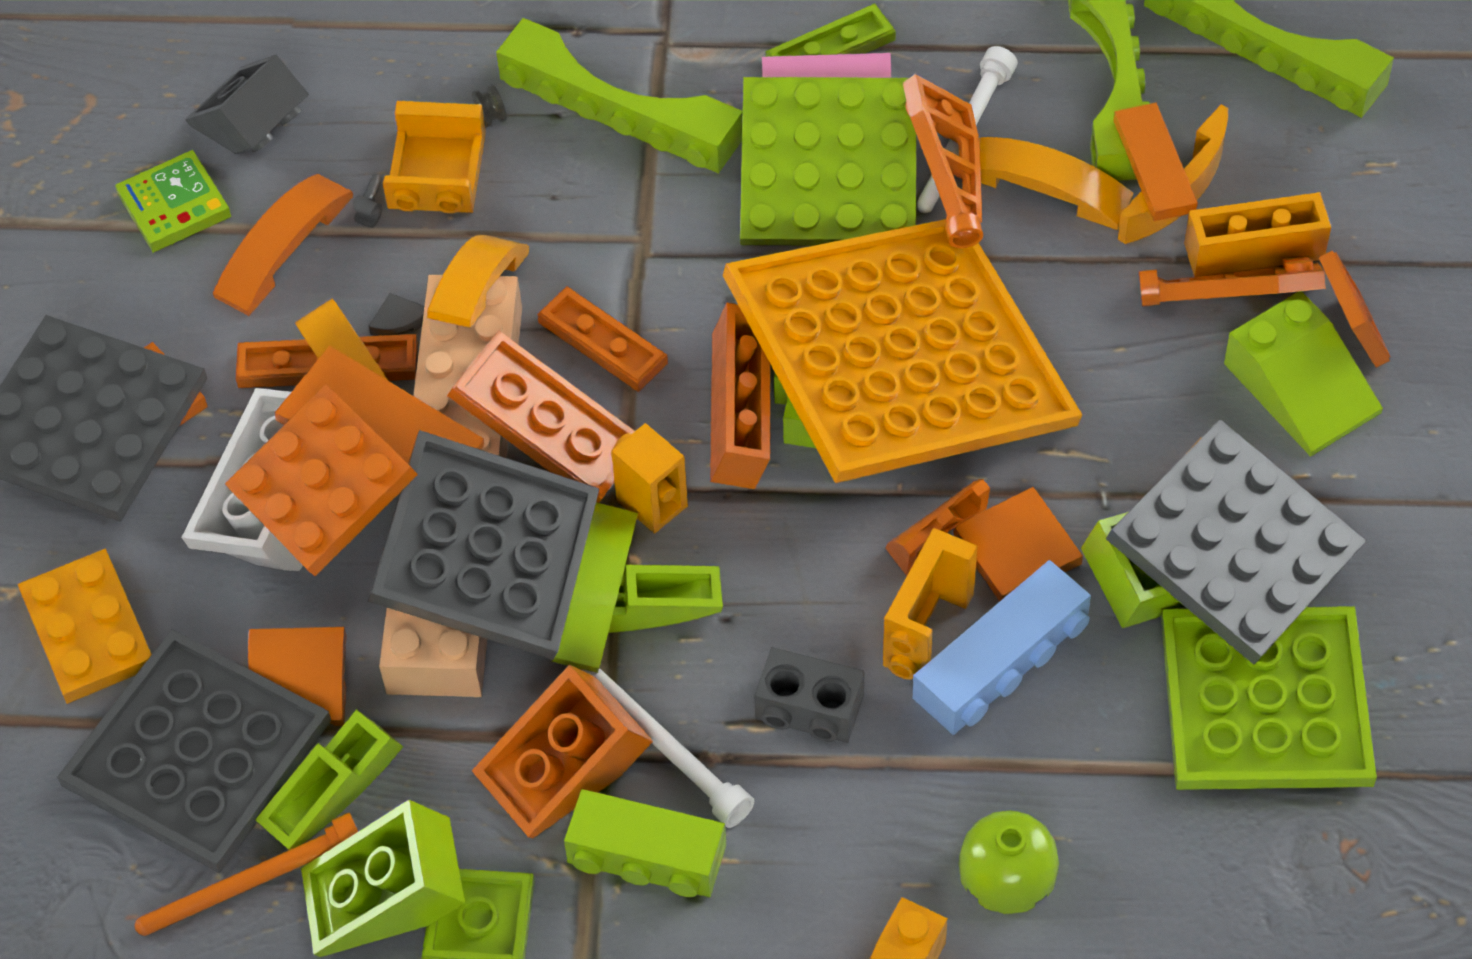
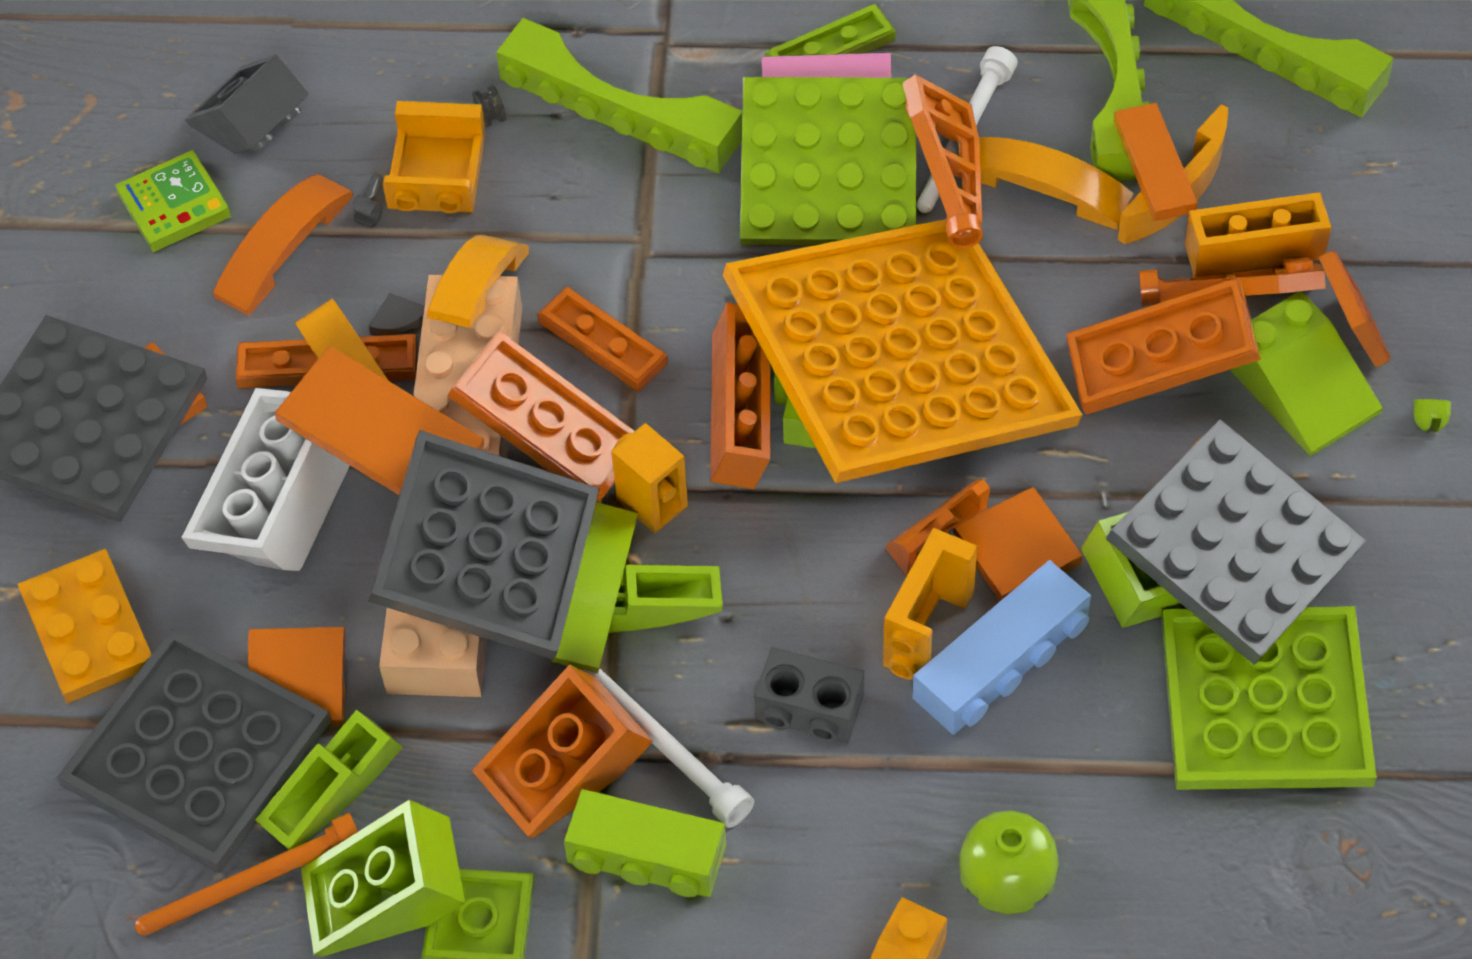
orange plate [225,384,418,576] -> none
none -> orange tile [1066,277,1261,415]
none -> lime hinge [1413,399,1451,432]

